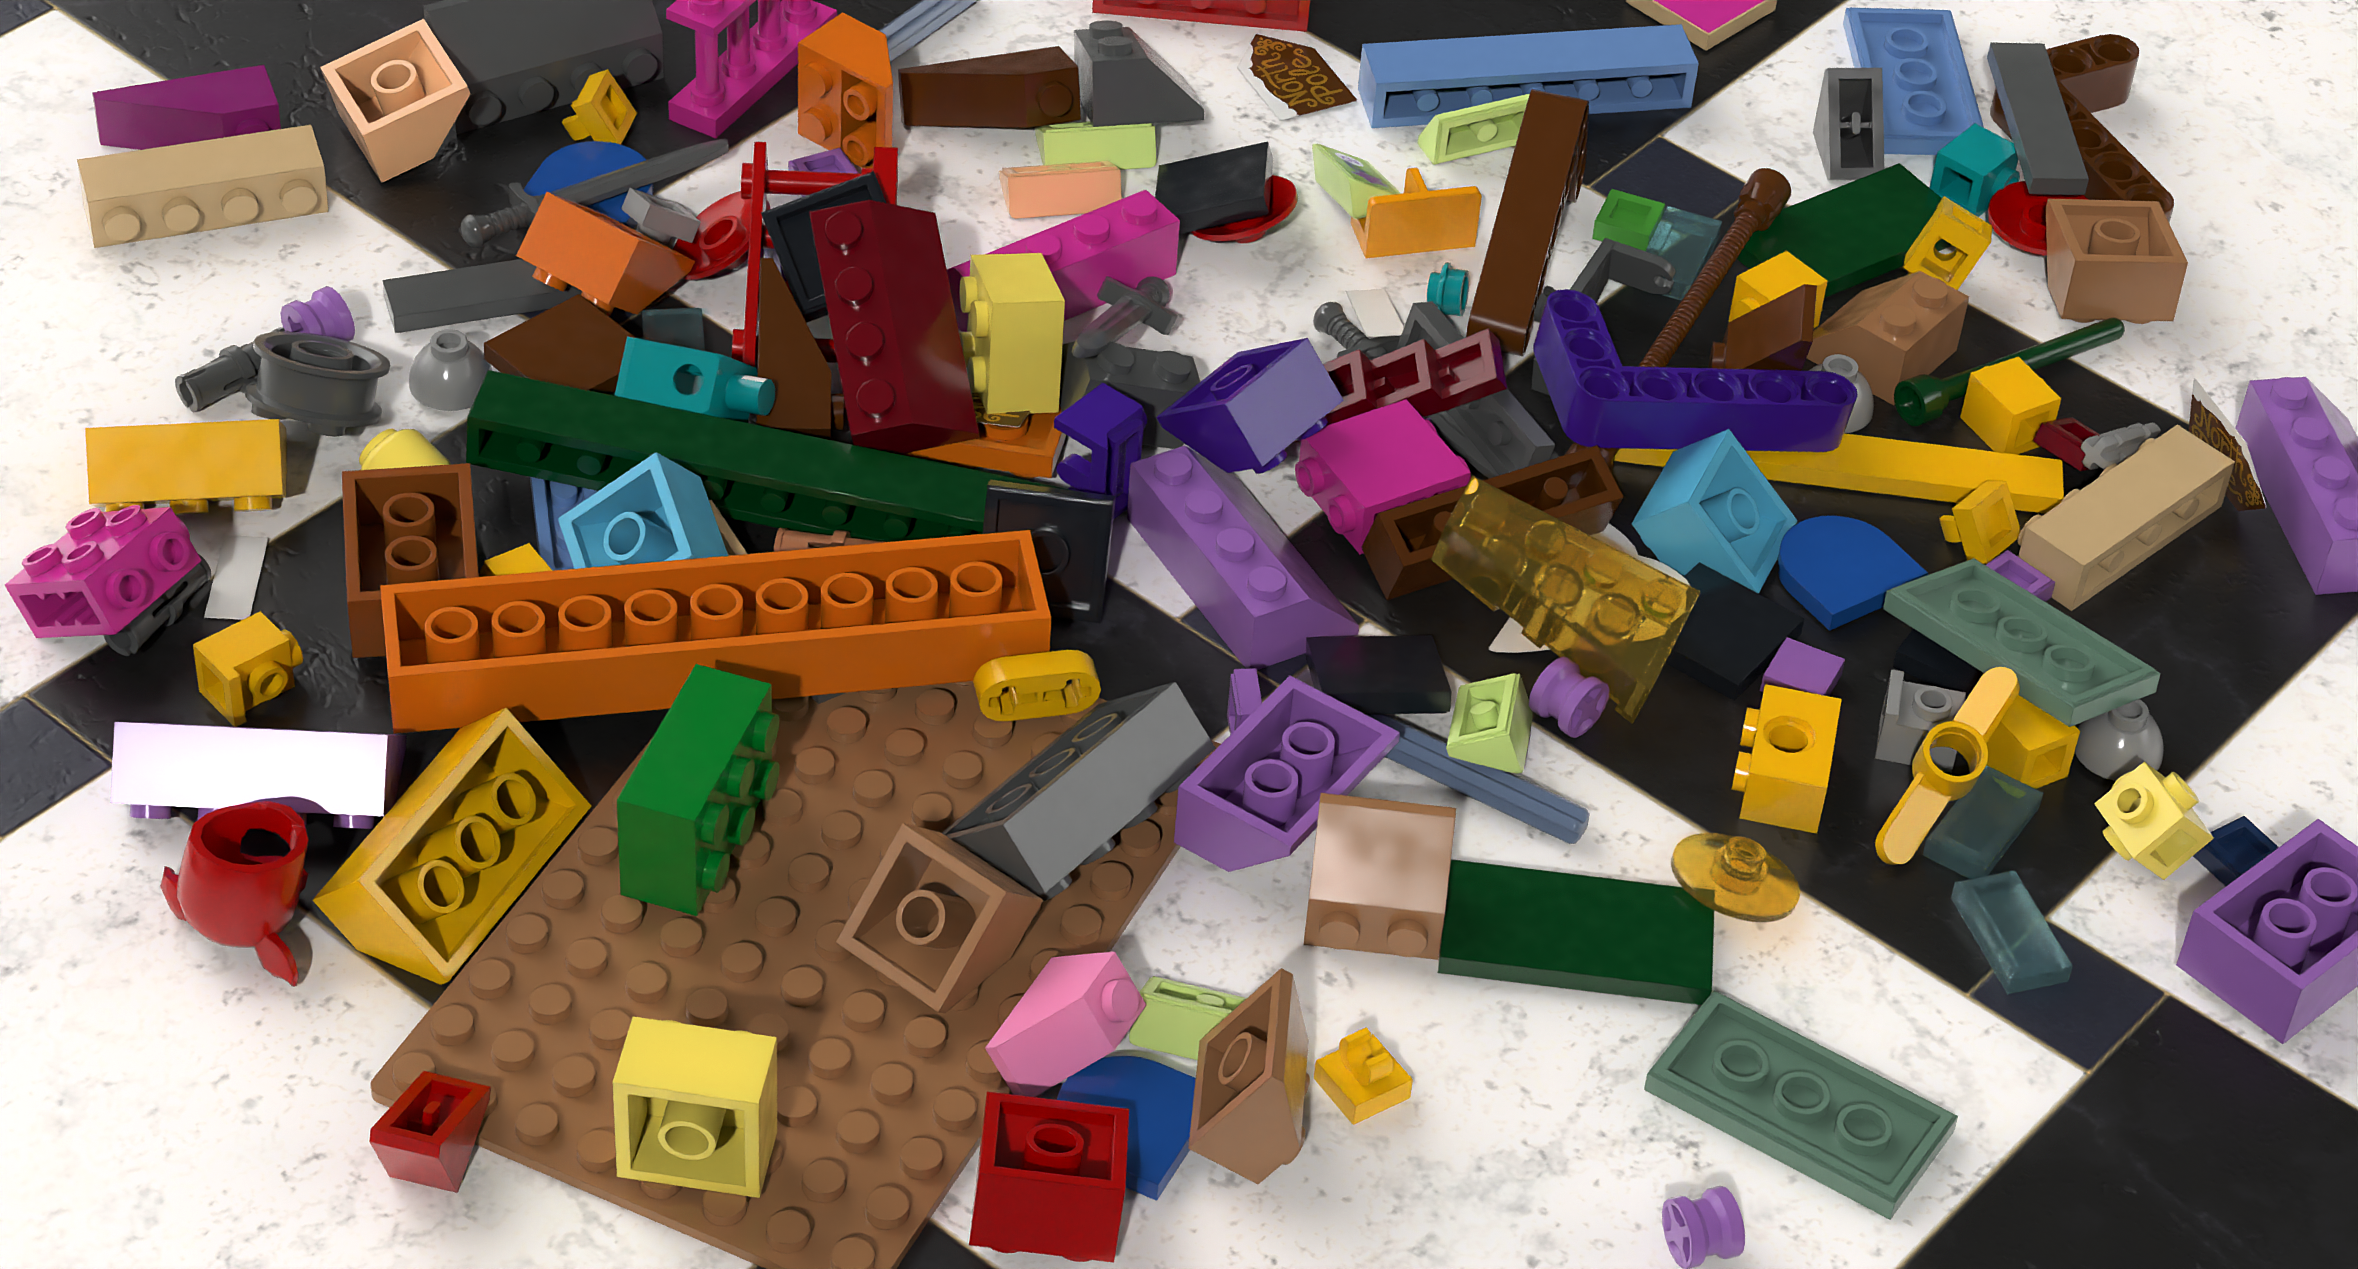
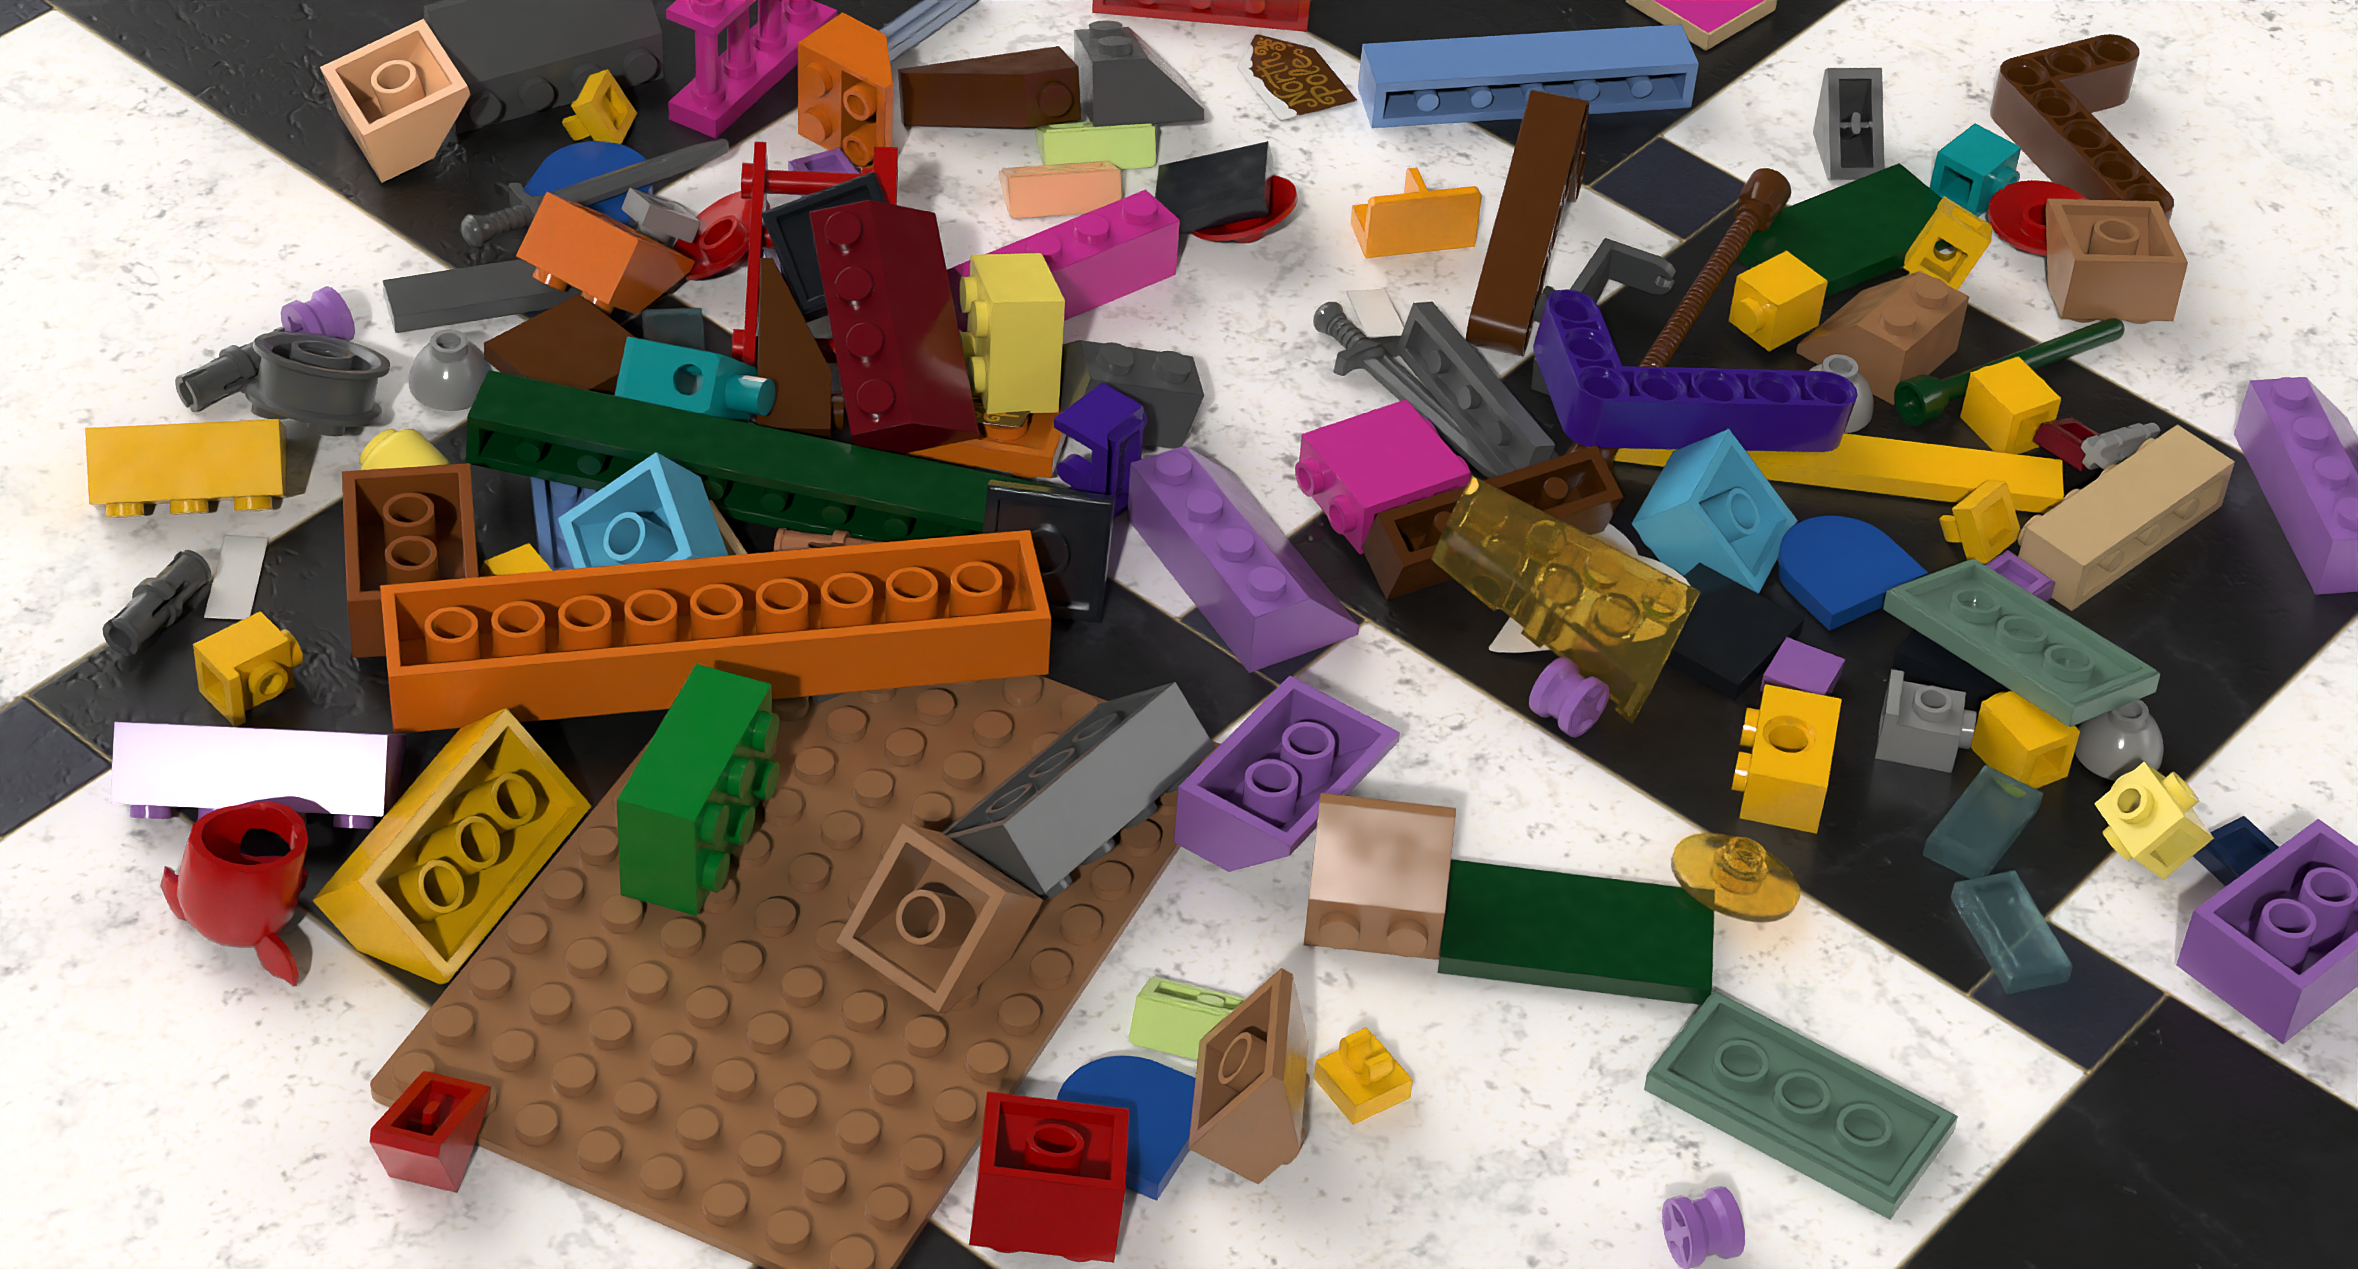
dark pink brick [4,505,202,638] -> none
tan brick [77,125,329,248] -> none
magenta slope [92,65,281,150] -> none
light yellow brick [613,1016,777,1198] -> none
yellow beam [973,650,1101,721] -> none
bright pink slope [985,952,1146,1097] -> none
dark grey sword [1072,276,1178,359] -> none
dark purple slope [1156,338,1344,474] -> none
medium lavender tile [1227,668,1262,735] -> none
dark red slope [1292,328,1507,443] -> none
black tile [1306,635,1452,715] -> none
yellowish green slope [1312,144,1401,219] -> none
sand blue axle [1367,714,1590,844] -> none
yellowish green slope [1418,94,1529,165] -> none
teal plate [1427,262,1469,316] -> none
yellowish green slope [1446,673,1533,774] -> none
bright green plate [1592,189,1665,252] -> none
clear light blue tile [1646,206,1722,301] -> none
reddish brown slope [1709,284,1817,371] -> none
medium blue tile [1843,7,1984,155] -> none
yellow piece [1875,667,2020,865] -> none
dark grey tile [1987,42,2089,195] -> none
sticker [2188,378,2266,511] -> none

